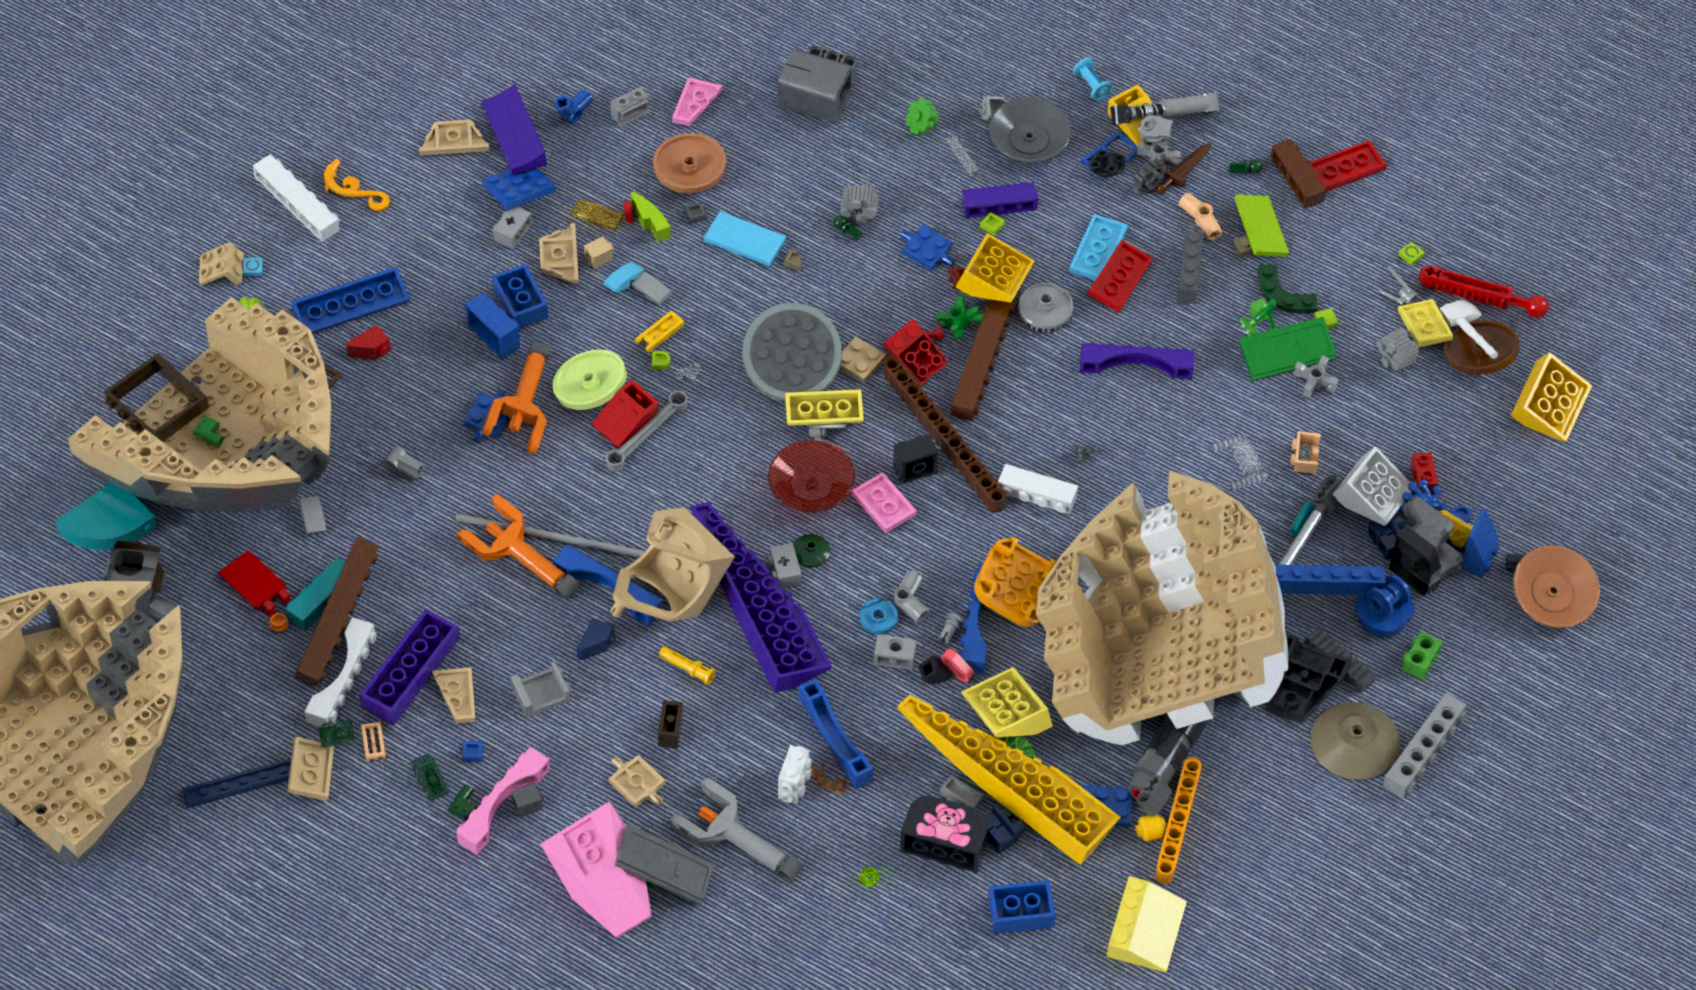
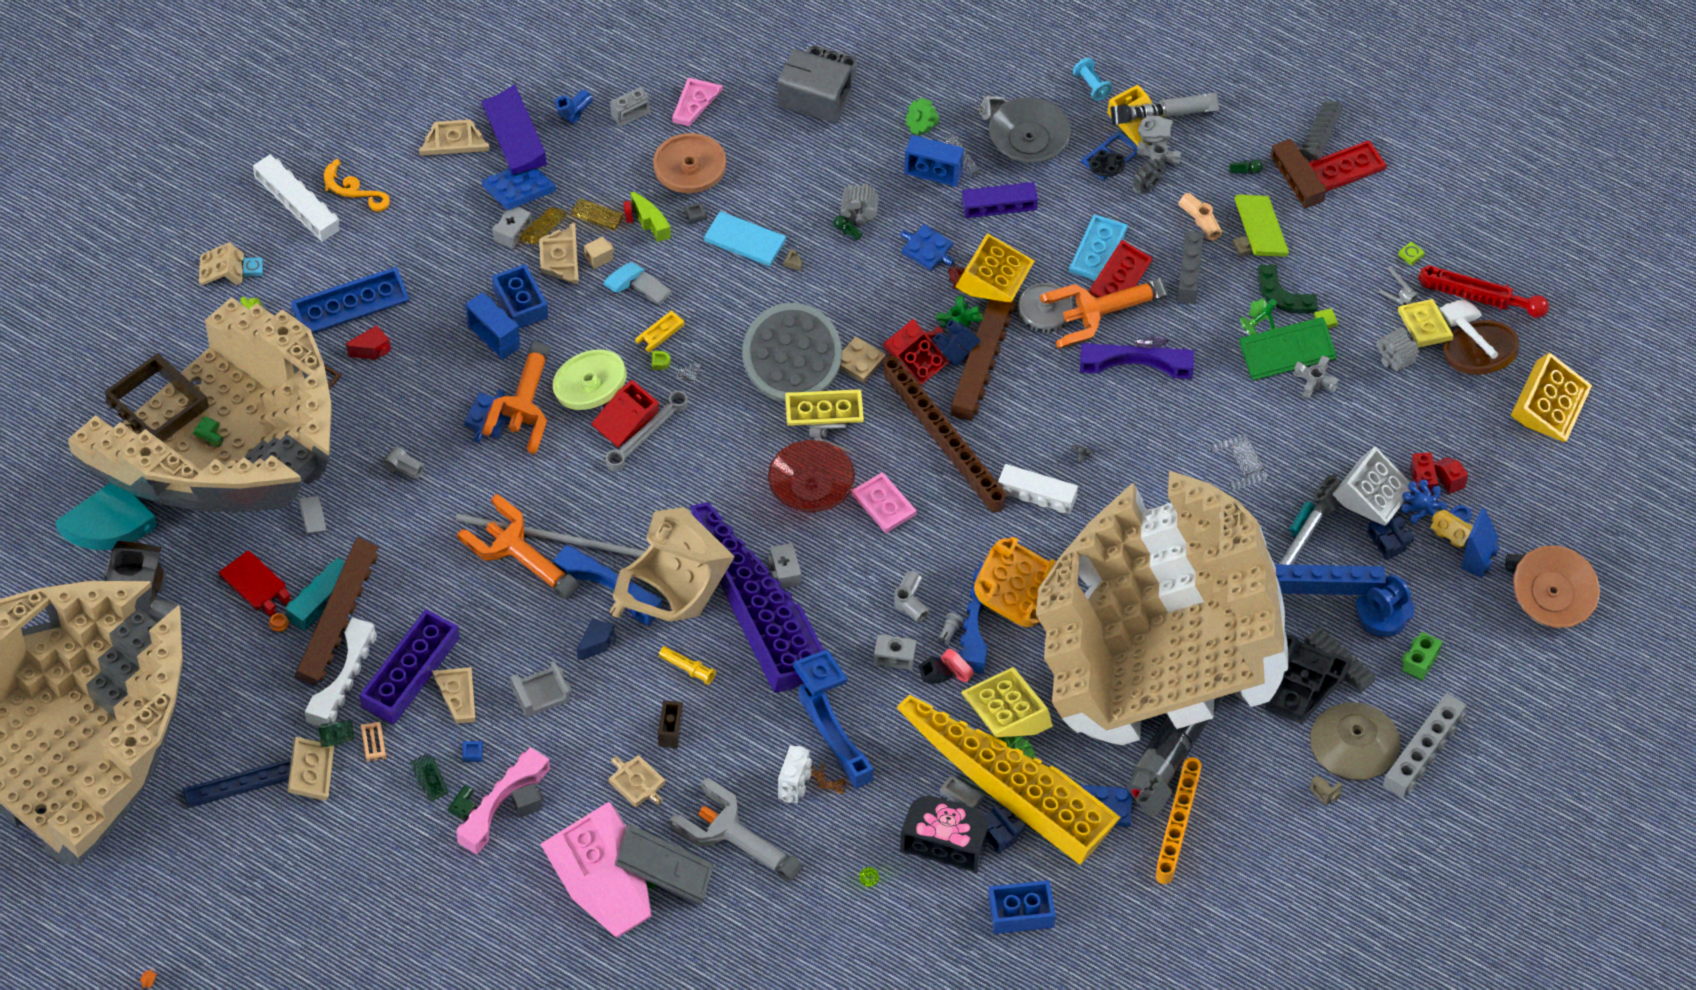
dark green dish [793,534,830,567] -> none
dark azure tile [859,598,898,635] -> none
black brick [893,434,938,484] -> none
lime tile [980,212,1005,236] -> none
light yellow slope [1107,876,1187,973] -> none
yellow head [1135,814,1166,842] -> none
reddish brown sword [1155,143,1211,195] -> none
light nougat window [1290,431,1321,476] -> none
flat silver piece [1389,496,1464,596] -> none
none -> orange plate [140,968,157,989]
none -> clear yellow hinge [520,207,566,245]
none -> blue plate [793,649,848,696]
none -> blue brick [904,135,964,187]
none -> dark blue hips [934,319,981,366]
none -> orange piece [1040,278,1169,349]
none -> clear purple tile [1135,336,1169,349]
none -> dark grey gear [1300,101,1343,160]
none -> dark tan bracket [1310,775,1343,805]
none -> red slope [1434,457,1468,494]

